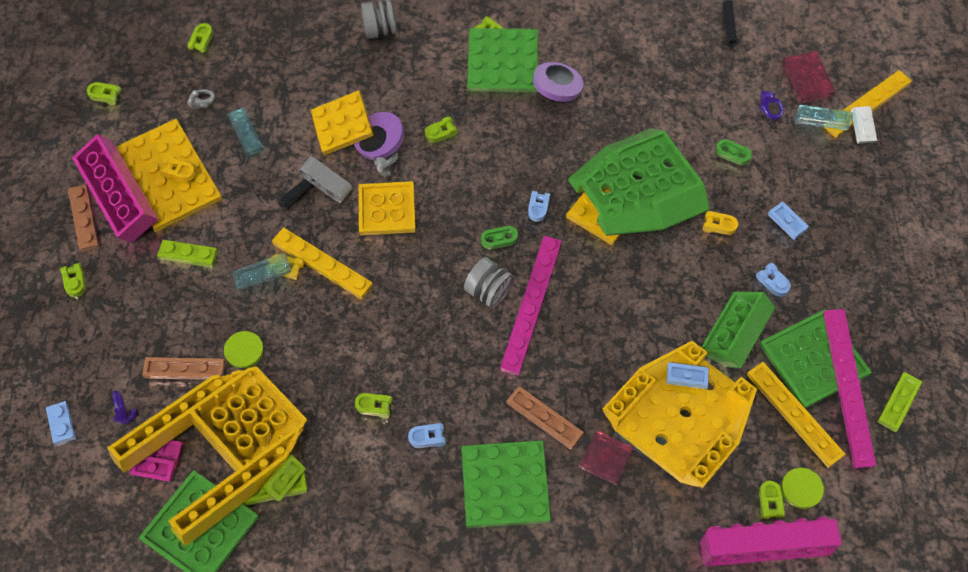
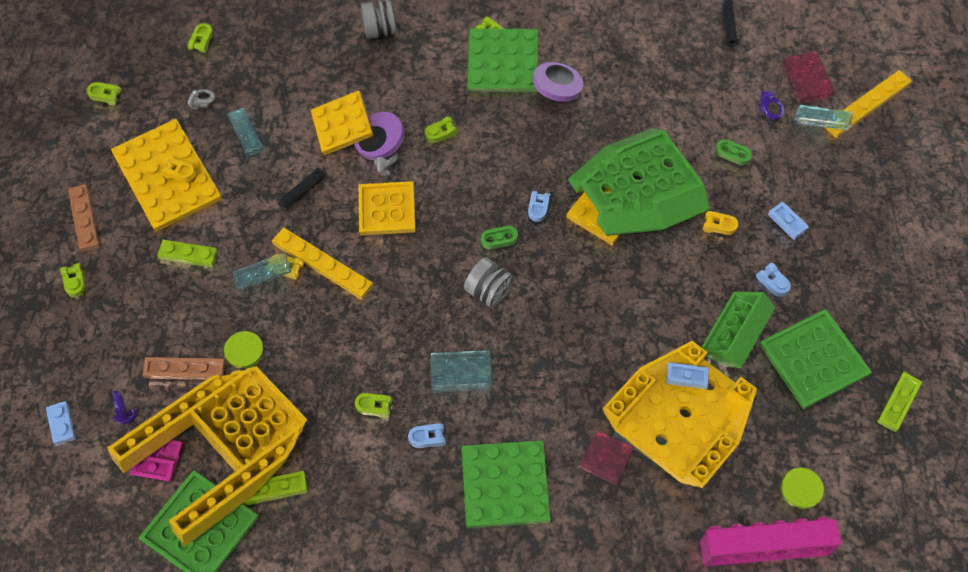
dark pink brick [72,134,158,243] -> none
lime plate [262,455,306,501] -> none
light grey beam [298,156,353,203] -> none
dark pink plate [500,236,562,376] -> none
nougat plate [507,386,584,450] -> none
yellow plate [747,362,845,468] -> none
lime plate [759,481,785,520] -> none
dark pink plate [823,309,876,469] -> none
white plate [851,106,877,144] -> none
none -> clear light blue plate [431,350,492,393]

